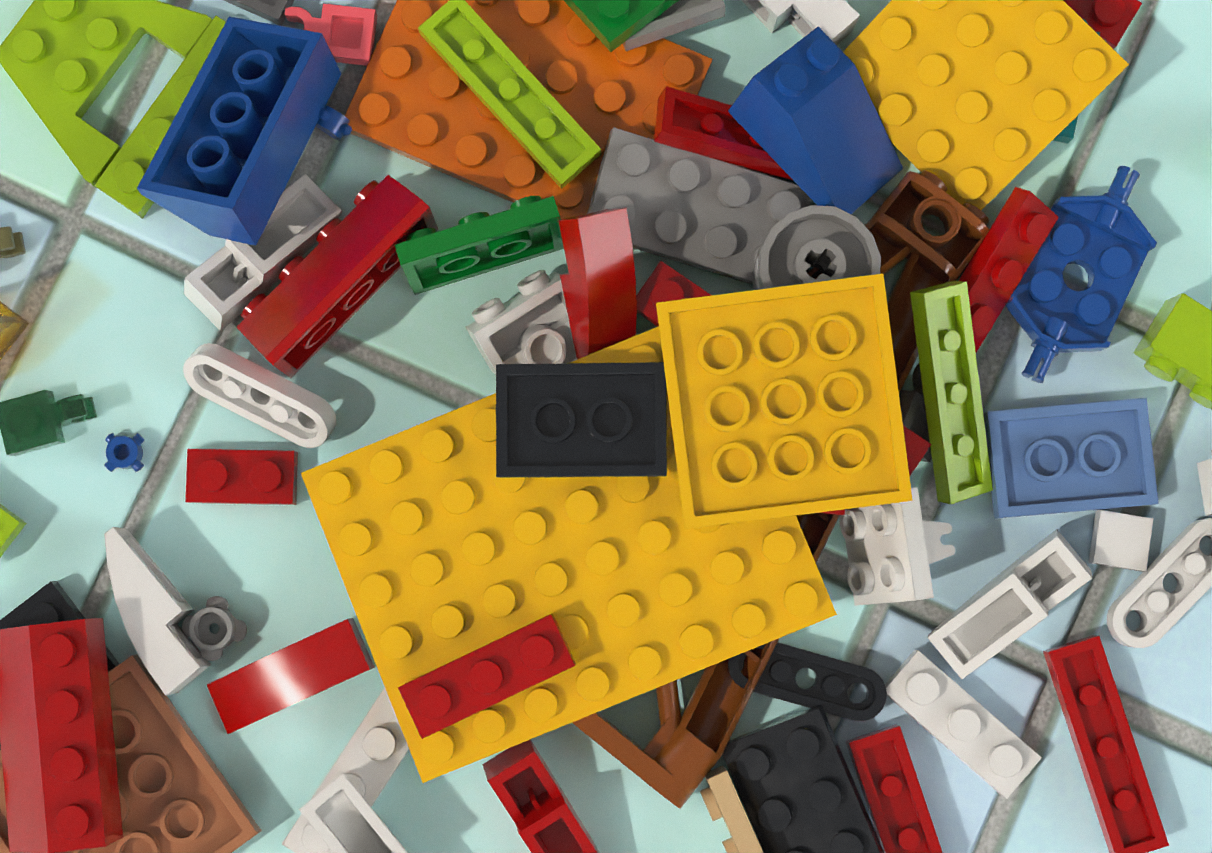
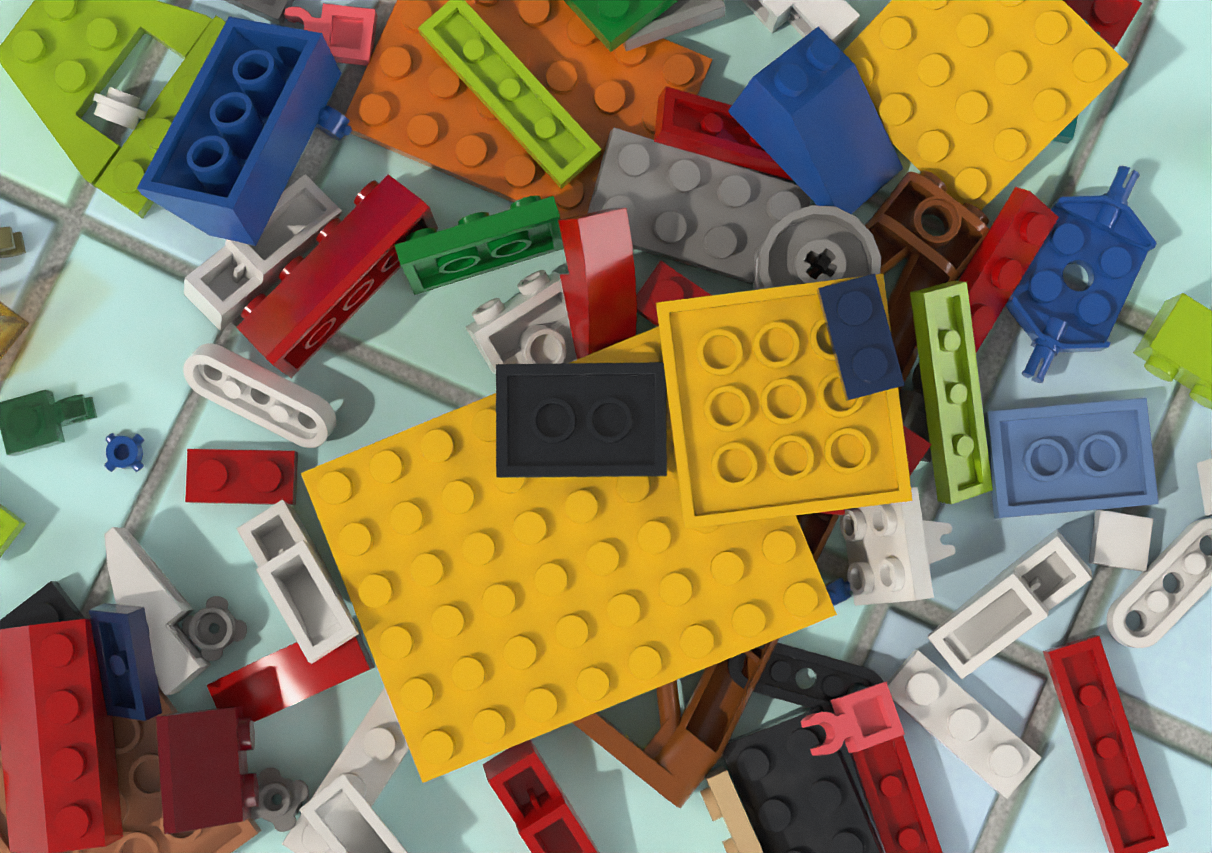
red plate [398,613,576,739] -> none
none -> dark blue plate [89,603,162,721]
none -> white plate [93,87,147,130]
none -> dark red slope [156,706,259,835]
none -> white slope [236,500,359,664]
none -> light grey plate [250,768,309,832]
none -> coral plate [801,682,905,756]
none -> dark blue plate [817,273,904,401]
none -> blue piece [825,577,852,606]

